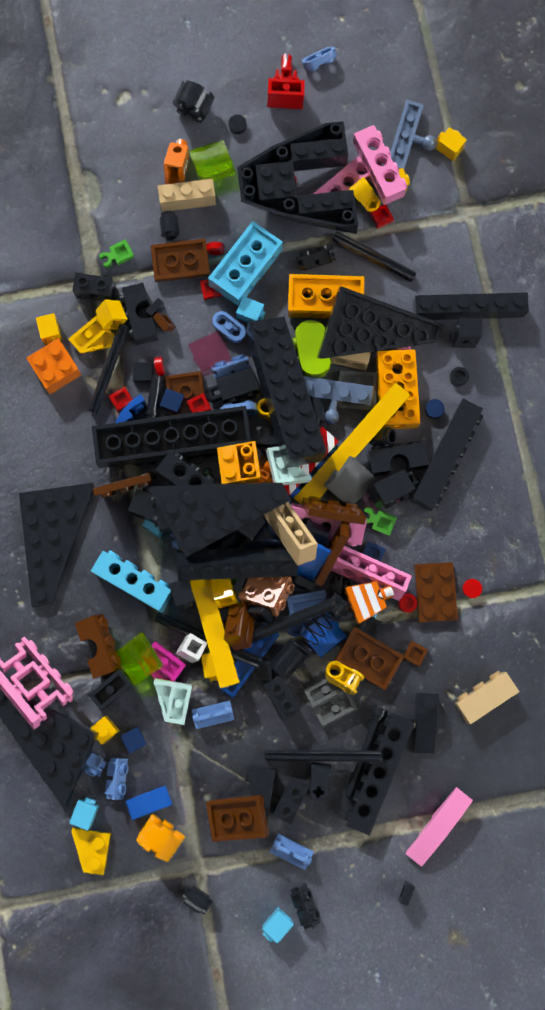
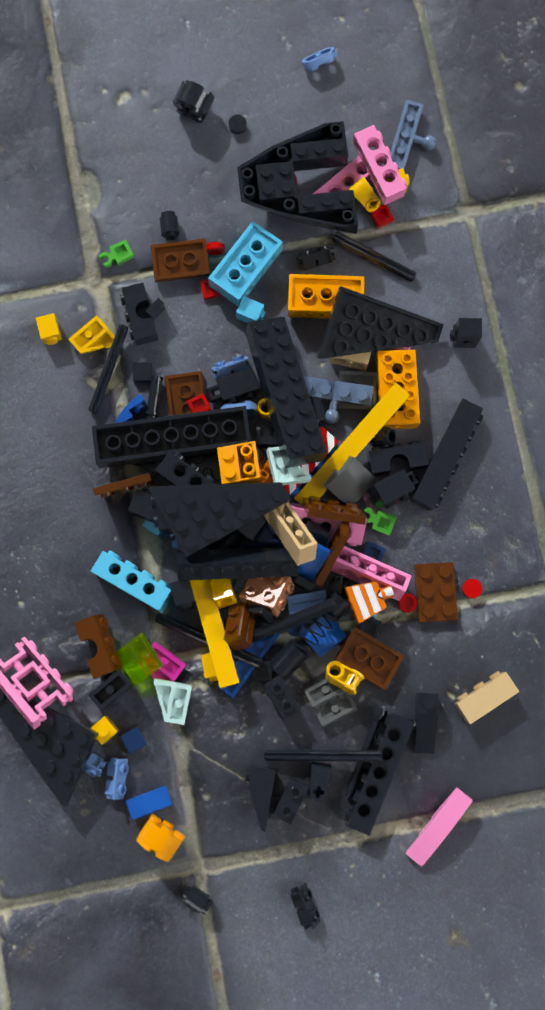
black wing [19,483,95,607] -> none
orange brick [26,338,82,394] -> none
medium azure brick [69,797,100,831] -> none
black brick [72,273,115,302] -> none
yellow wing [72,827,111,875] -> none
yellow brick [95,299,128,330] -> none
red tile [109,387,133,413] -> none
reddish brown tile [153,313,176,332] -> none
red tile [154,356,165,376] -> none
tan brick [158,179,216,212] -> none
dark blue tile [160,388,185,414] -> none
orange torso [164,139,189,184] -> none
white brick [176,633,207,663] -> none
clear pink piece [188,331,231,372] -> none
clear neon green slope [189,140,236,182] -> none
medium blue hinge [192,701,234,729] -> none
reddish brown plate [206,795,269,842] -> none
medium blue plate [212,311,246,343] -> none
medium azure brick [262,907,294,944] -> none
red brick [267,54,305,109] -> none
medium blue hinge [269,833,314,870] -> none
lime brick [292,320,331,378] -> none
black tile [398,880,415,906] -> none
reddish brown tile [403,641,428,667] -> none
black brick [413,292,529,320] -> none
dark blue tile [425,399,444,419] -> none
yellow brick [436,127,467,161] -> none
black tile [449,367,469,387] -> none

